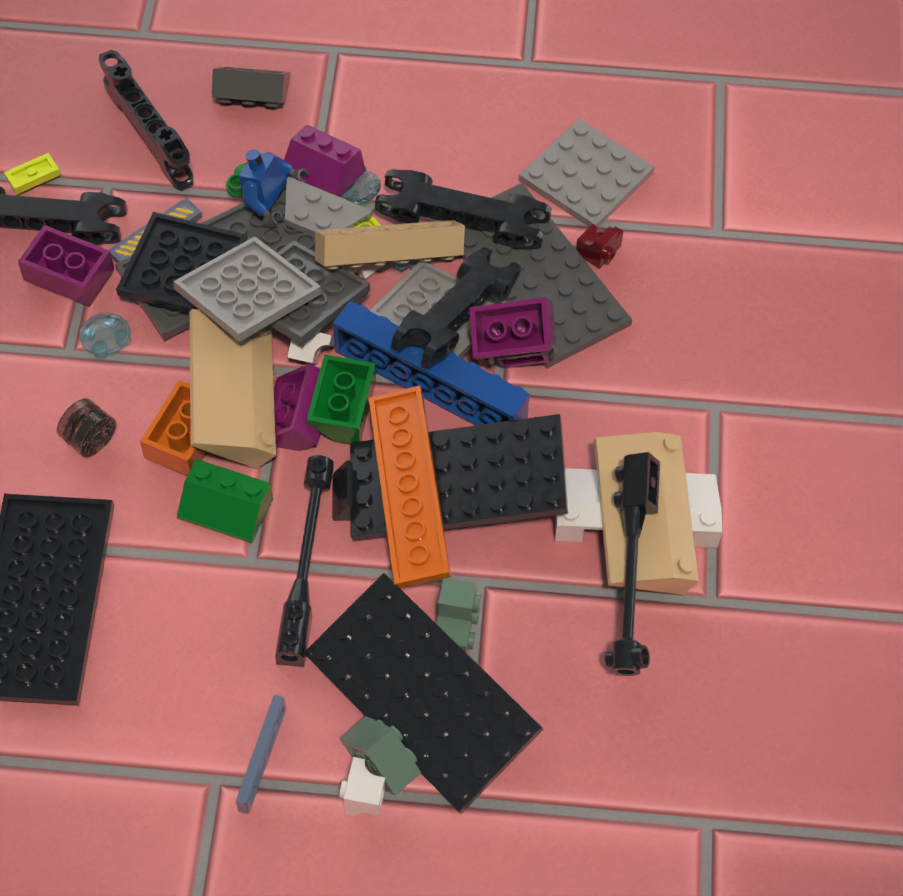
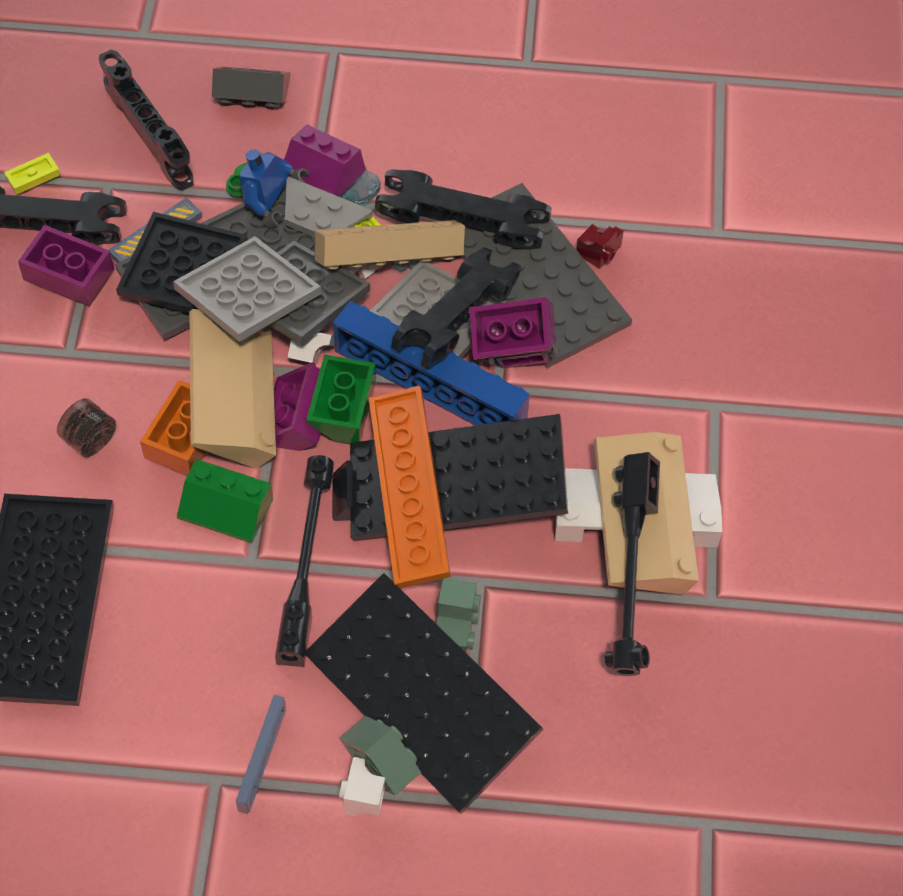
clear light blue dish [79,313,131,359] -> none
light grey plate [519,119,655,227] -> none

